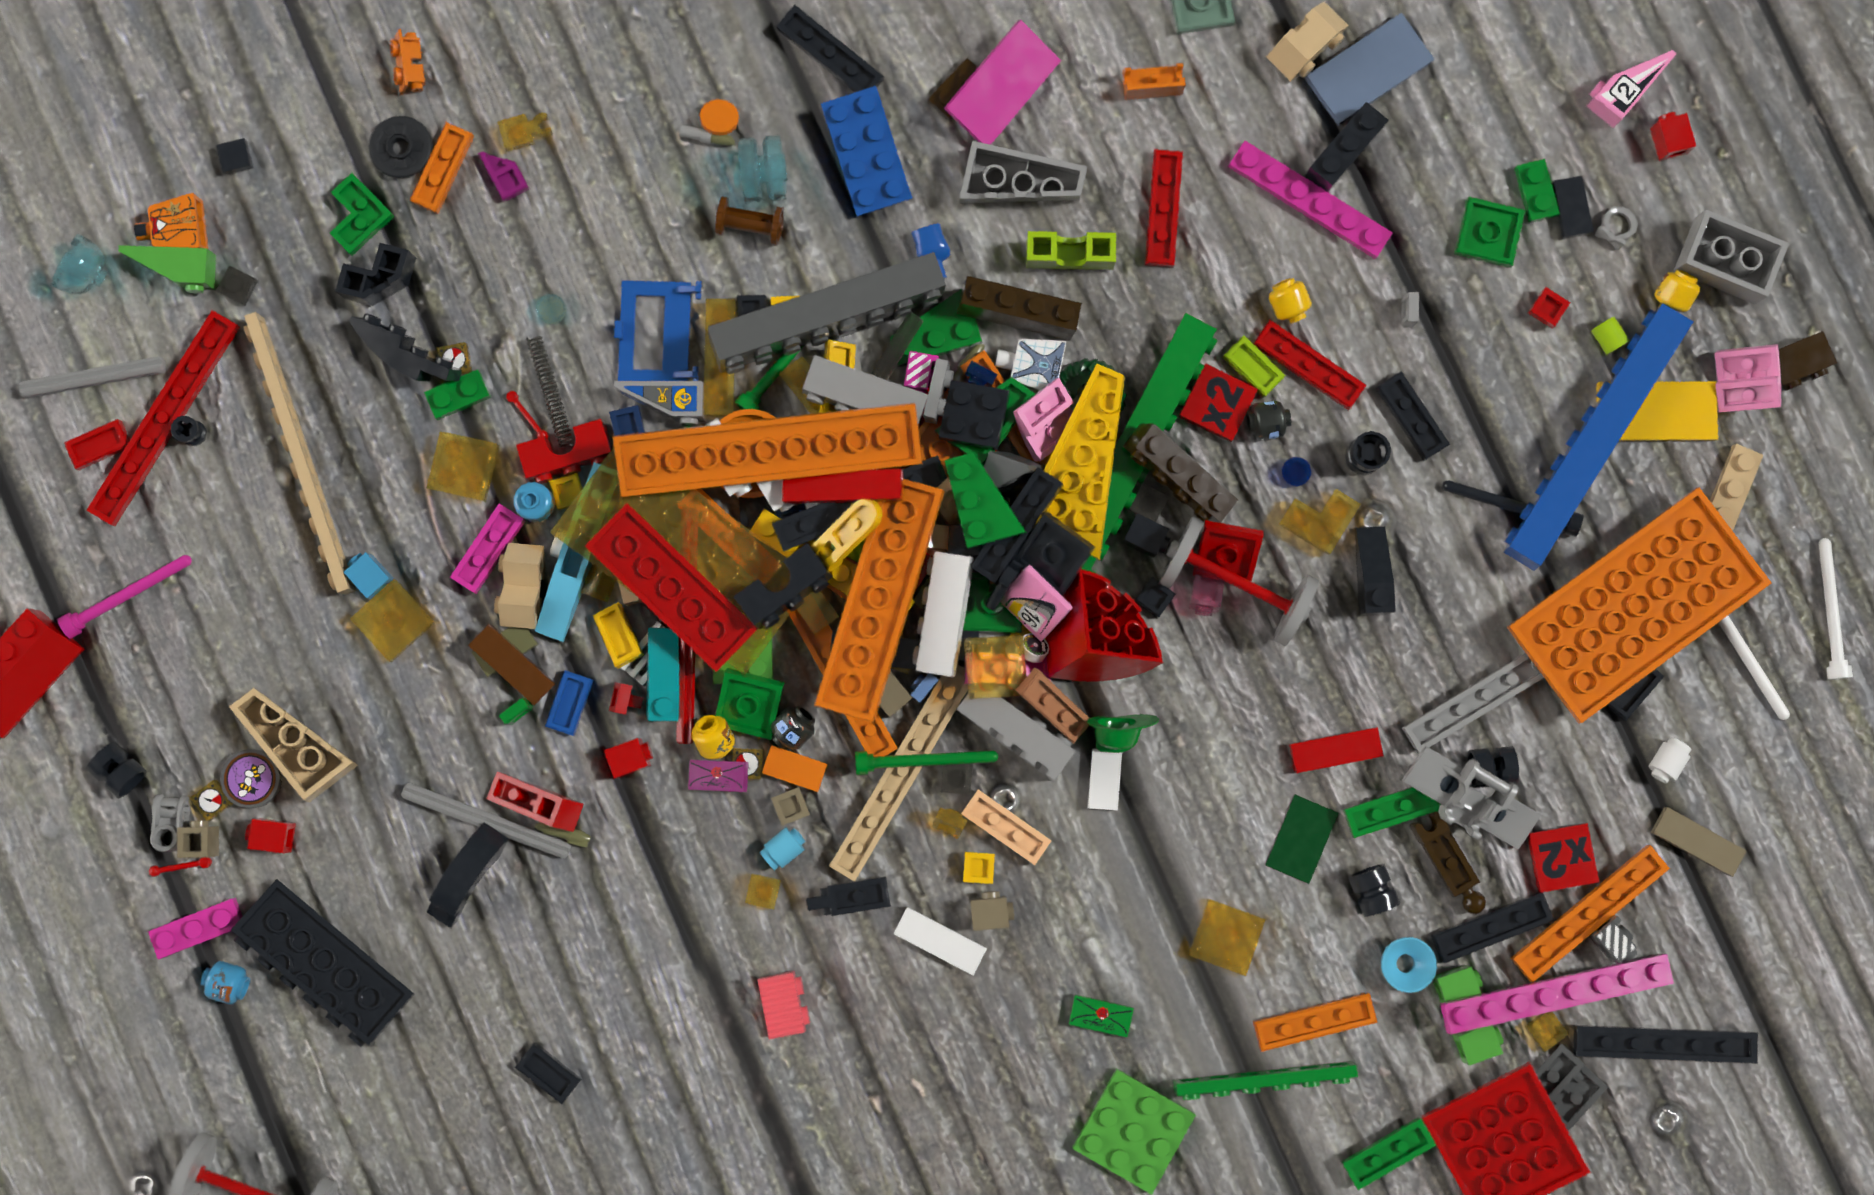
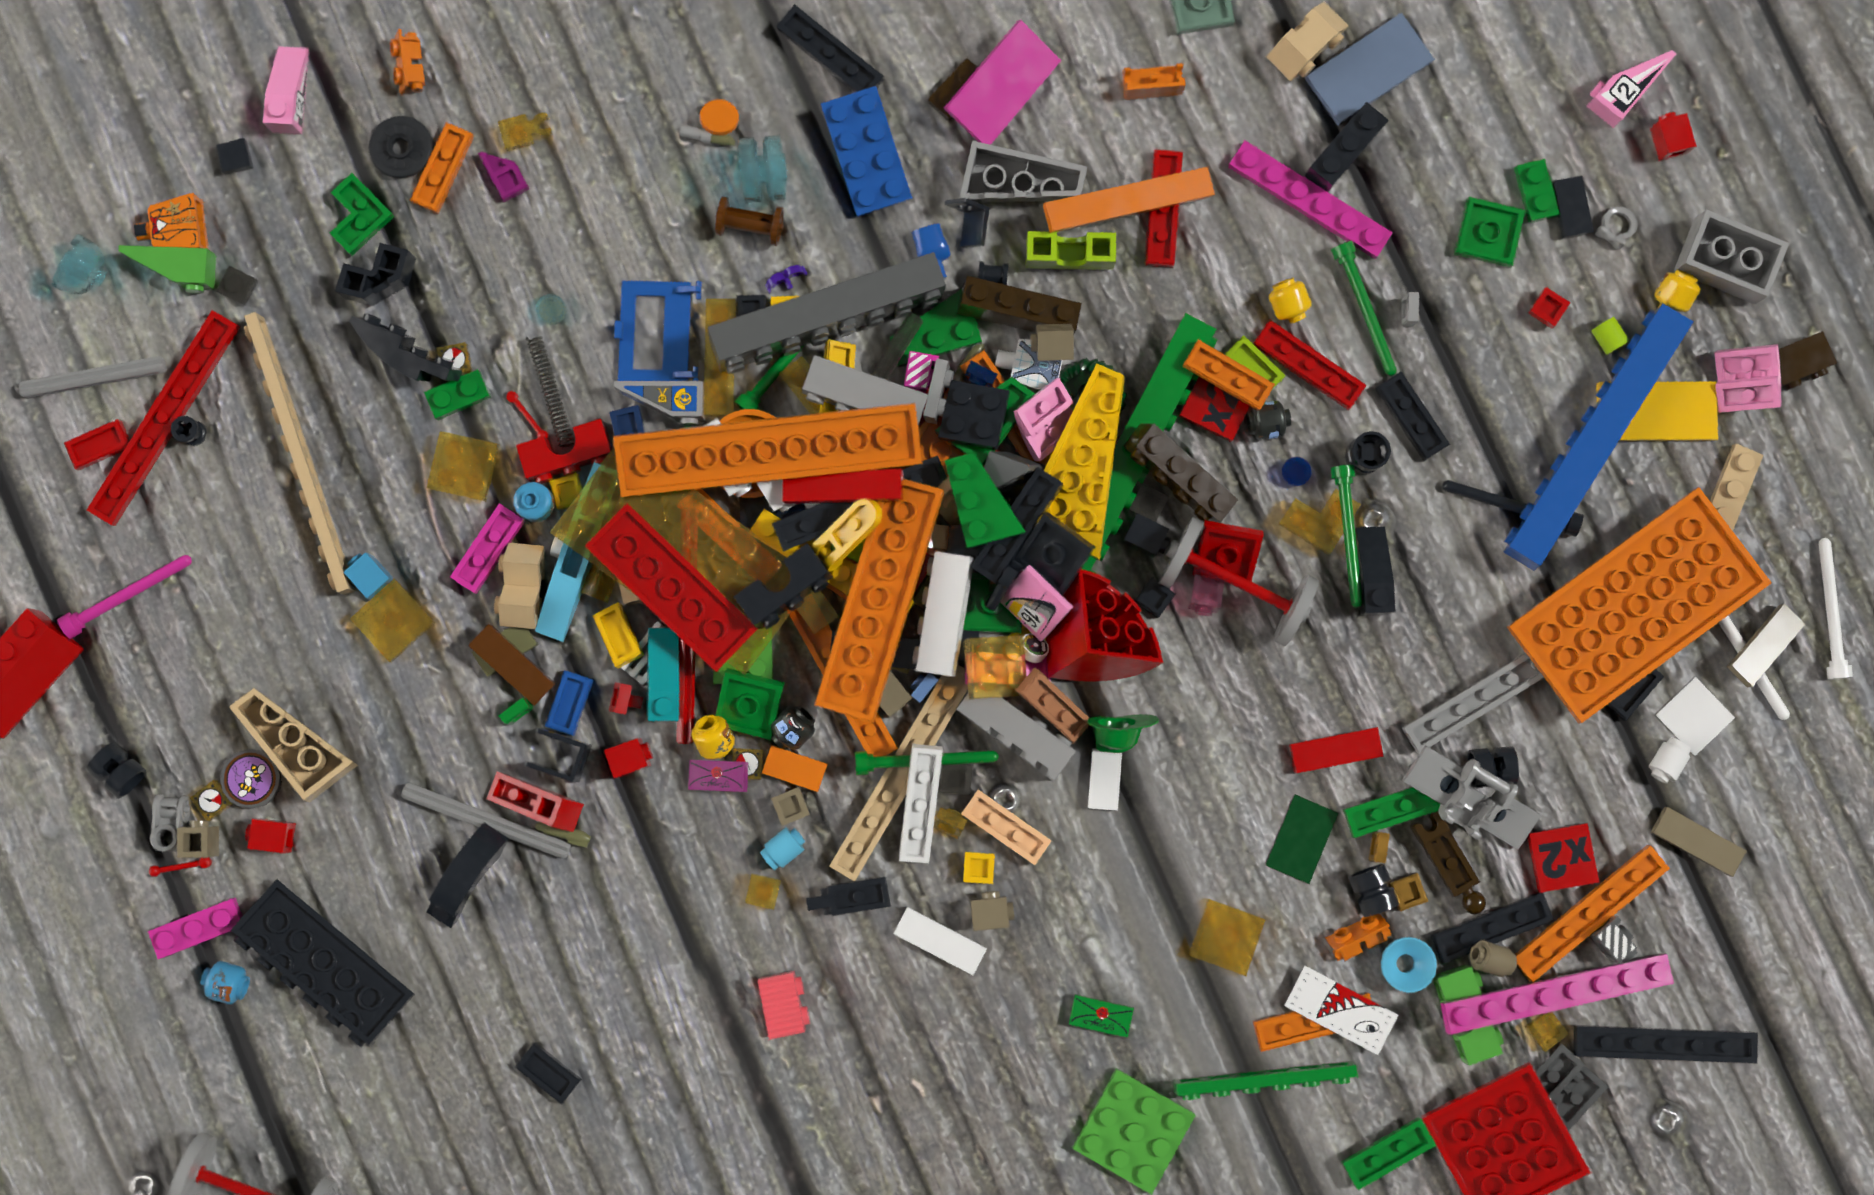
none -> bright pink slope [263,47,309,134]
none -> black piece [524,728,592,782]
none -> dark purple piece [765,265,808,294]
none -> white plate [899,744,943,863]
none -> black bracket [945,198,990,248]
none -> black bush [978,261,1009,285]
none -> dark tan brick [1030,324,1074,361]
none -> orange tile [1043,167,1215,233]
none -> orange tile [1183,339,1275,411]
none -> white sticker [1284,966,1398,1055]
none -> orange hinge [1325,914,1391,962]
none -> green piece [1330,465,1363,608]
none -> green piece [1331,241,1397,376]
none -> pearl gold tile [1368,832,1390,864]
none -> pearl gold tile [1388,873,1428,911]
none -> dark tan brick [1470,940,1517,977]
none -> white sticker [1656,677,1735,756]
none -> tile [1726,604,1805,687]

